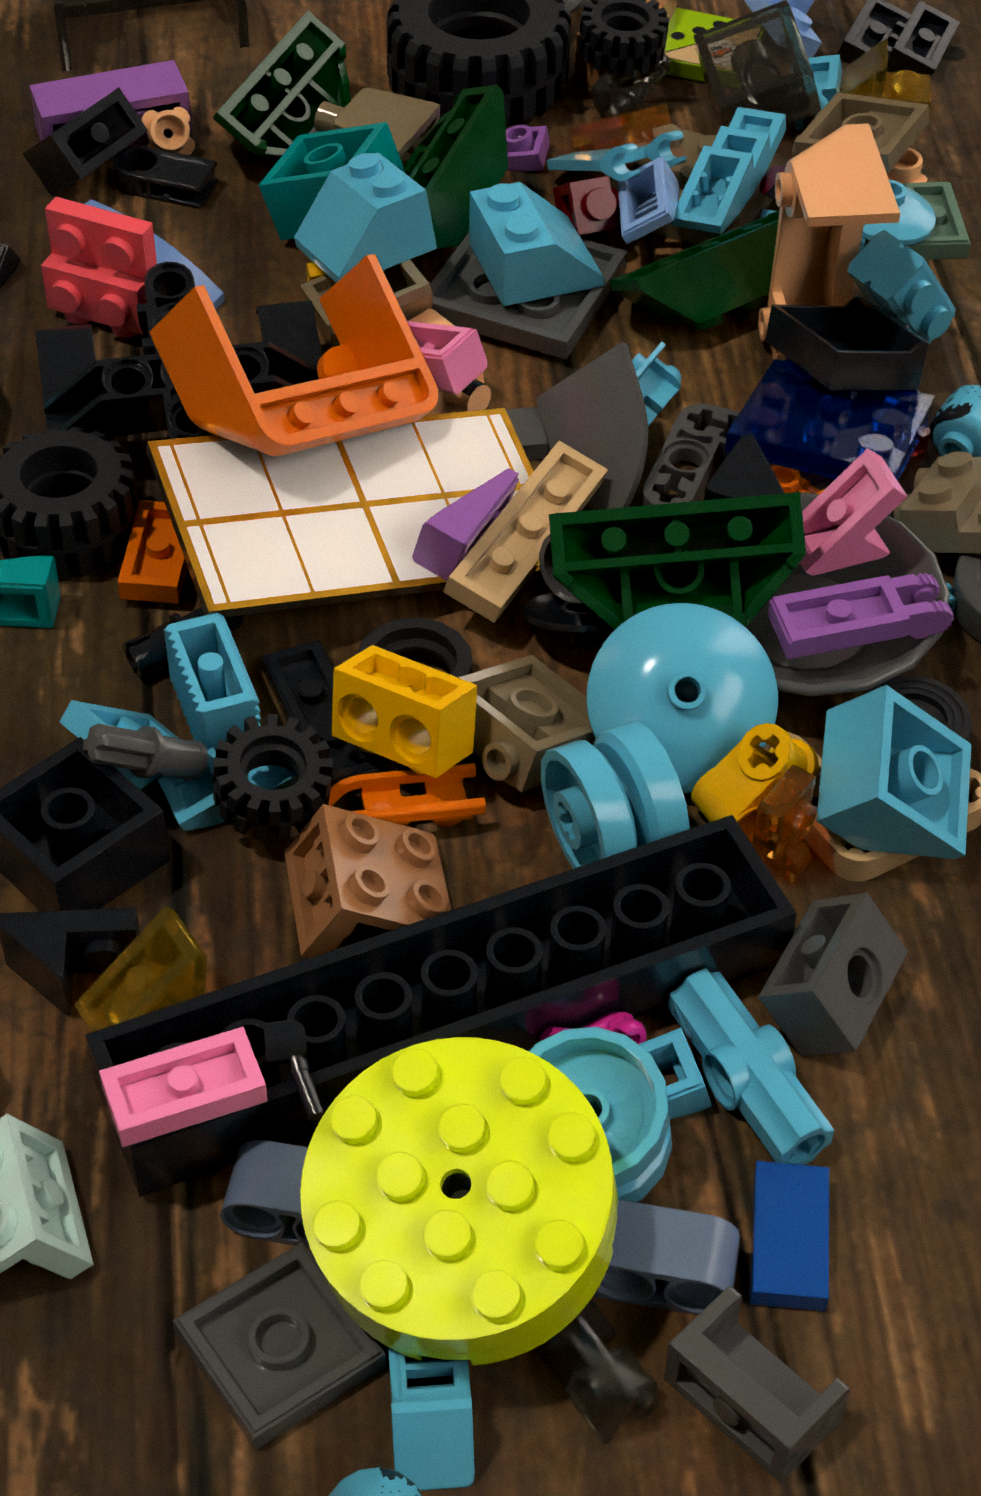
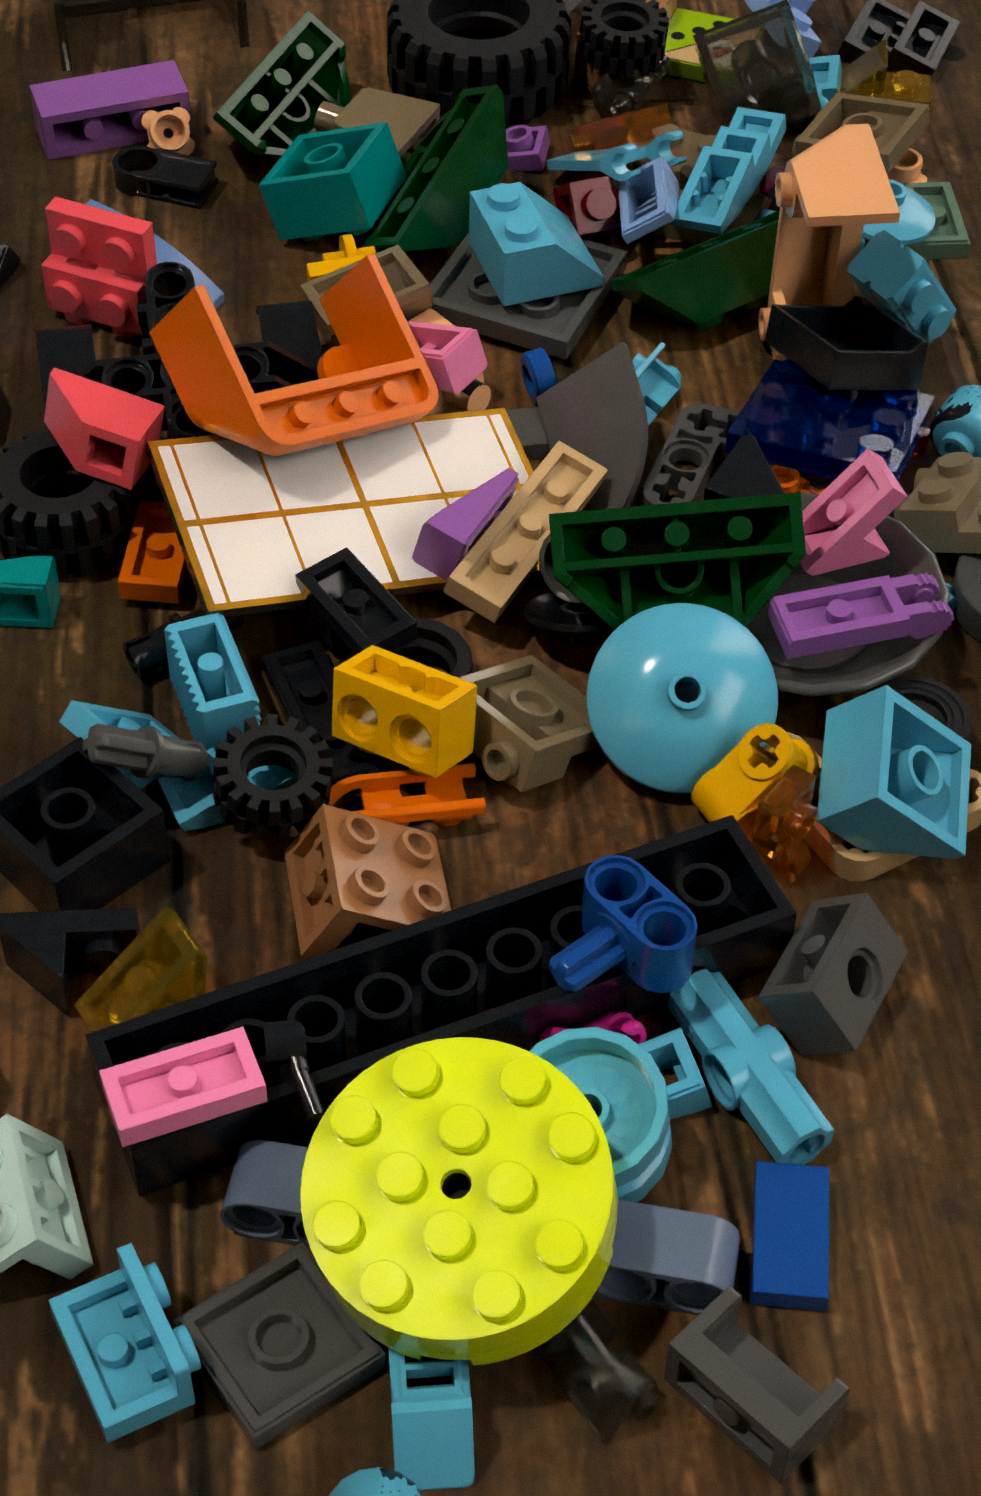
black slope [22,87,148,197] -> none
medium azure slope [294,152,437,283] -> none
medium azure wheel [541,721,690,869] -> none
none -> coral slope [44,367,165,490]
none -> medium azure bracket [48,1243,201,1443]
none -> black slope [295,547,418,659]
none -> blue tile [519,347,557,405]
none -> blue beam [548,855,698,993]

